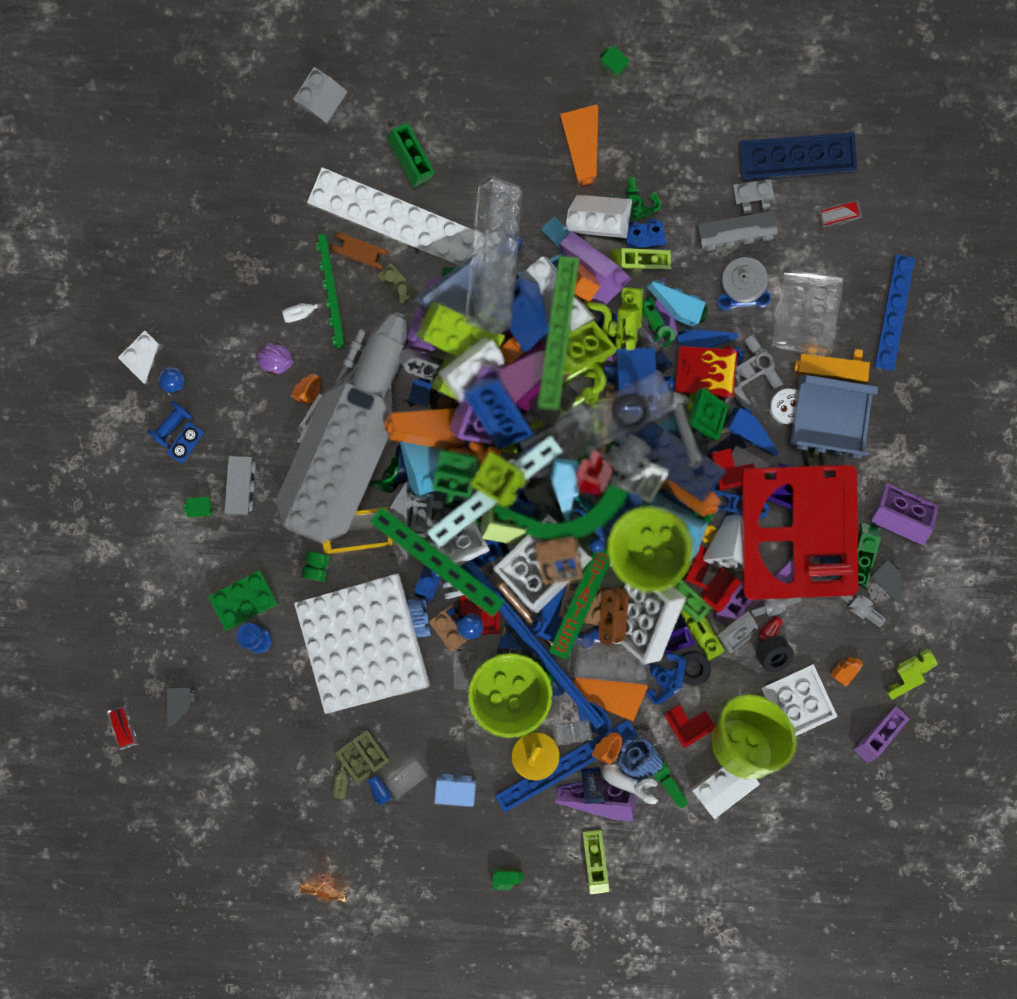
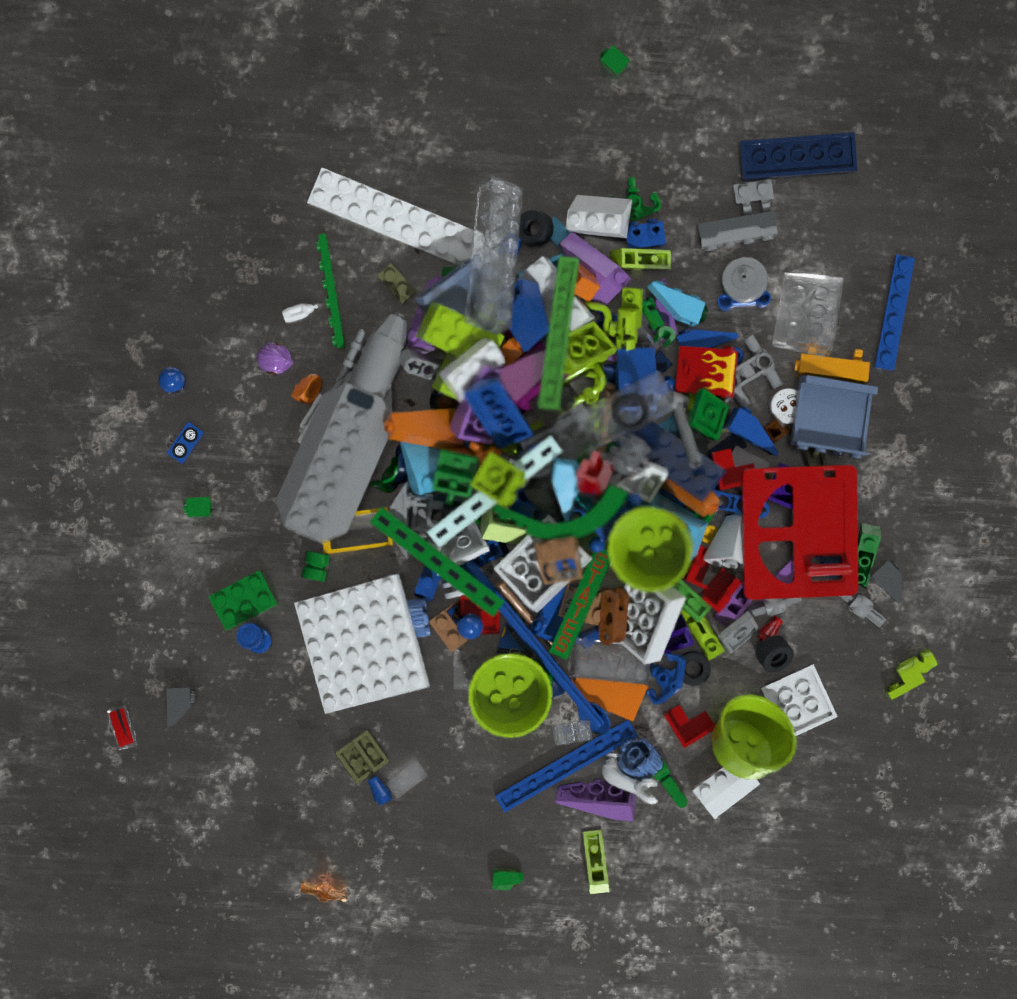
white wing [118,331,159,384] -> none
blue hose [146,401,192,448] -> none
light grey brick [225,456,257,515] -> none
light grey slope [293,67,348,123] -> none
dark orange piece [329,232,389,270] -> none
olive piece [332,763,349,799] -> none
green brick [386,123,435,187] -> none
blue brick [408,377,432,407] -> none
light blue piece [435,774,476,807] -> none
yellow shield [512,732,560,780] -> none
orange slope [560,104,598,185] -> none
dark blue tile [581,768,604,804] -> none
orange rock [591,733,622,765] -> none
slope [819,199,863,228] -> none
orange rock [830,657,863,686] -> none
medium lavender slope [854,706,909,763] -> none
medium lavender slope [871,483,939,545] -> none
none -> black tyre [516,210,554,245]
none -> reddish brown slope [763,418,791,443]

